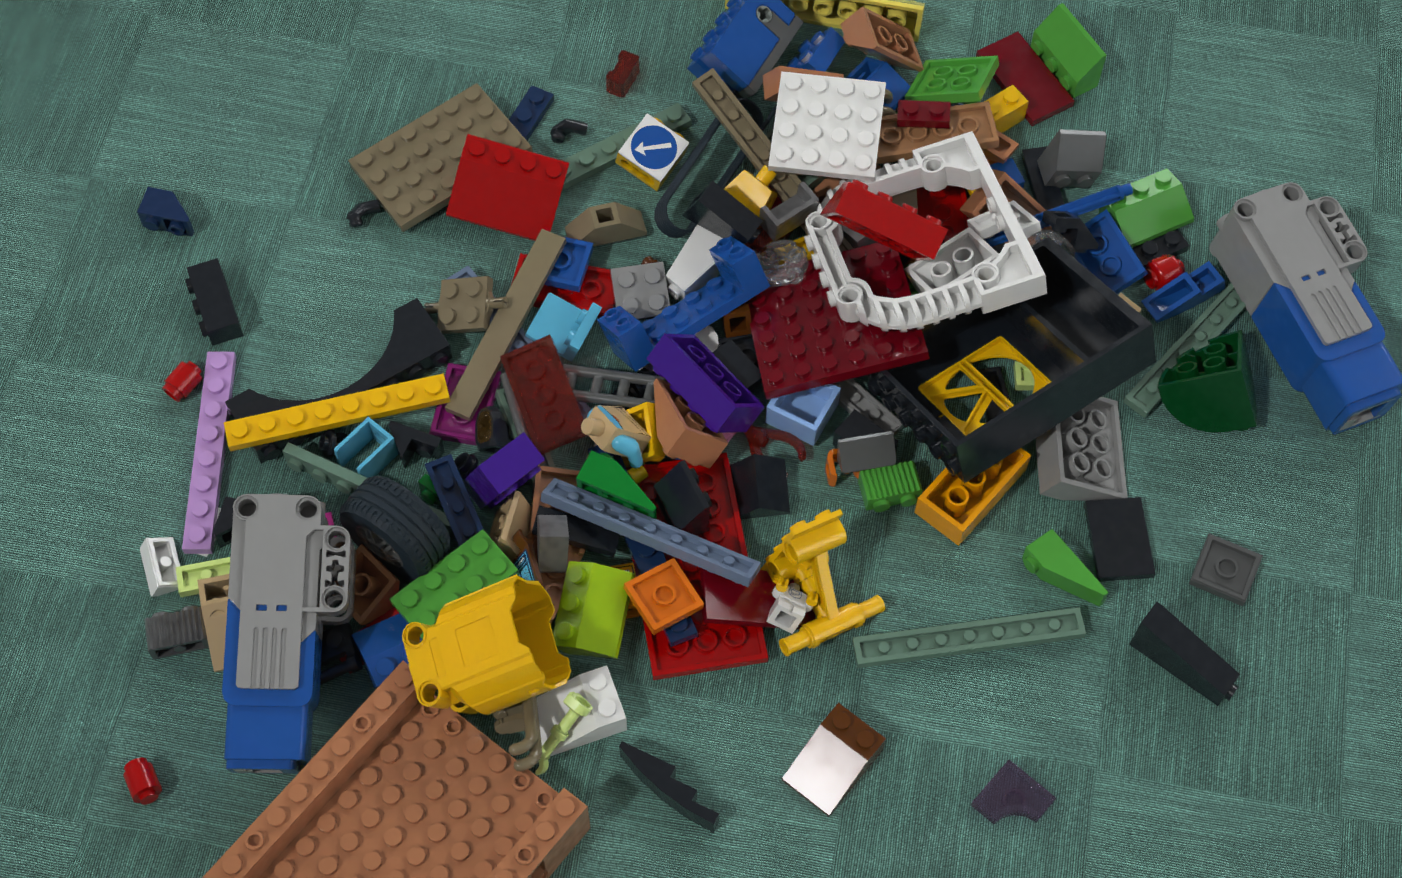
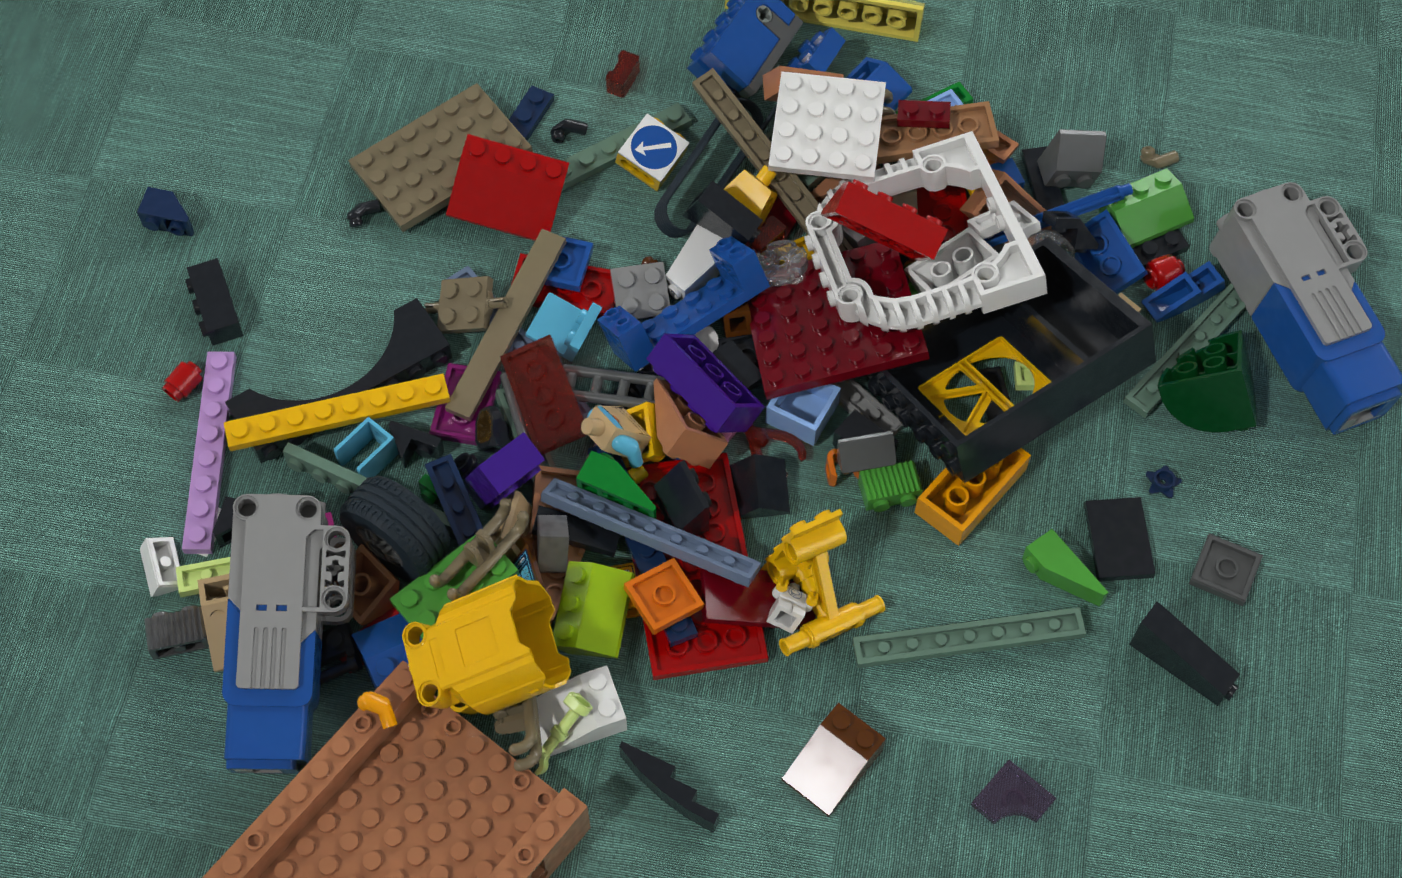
red brick [123,757,162,805] -> none
black plate [319,429,347,457] -> none
dark tan slope [565,202,647,247] -> none
flat silver panel [759,181,819,242] -> none
nougat slope [840,6,924,72] -> none
bright green plate [905,55,999,104] -> none
dark red tile [976,31,1075,126] -> none
yellow brick [984,85,1029,133] -> none
bright green slope [1030,3,1107,98] -> none
light grey slope [1035,397,1128,501] -> none
none -> light orange arm [357,691,398,729]
none -> dark tan piece [429,498,529,601]
none -> dark tan arm [1140,146,1179,169]
none -> dark blue plate [1146,465,1182,499]

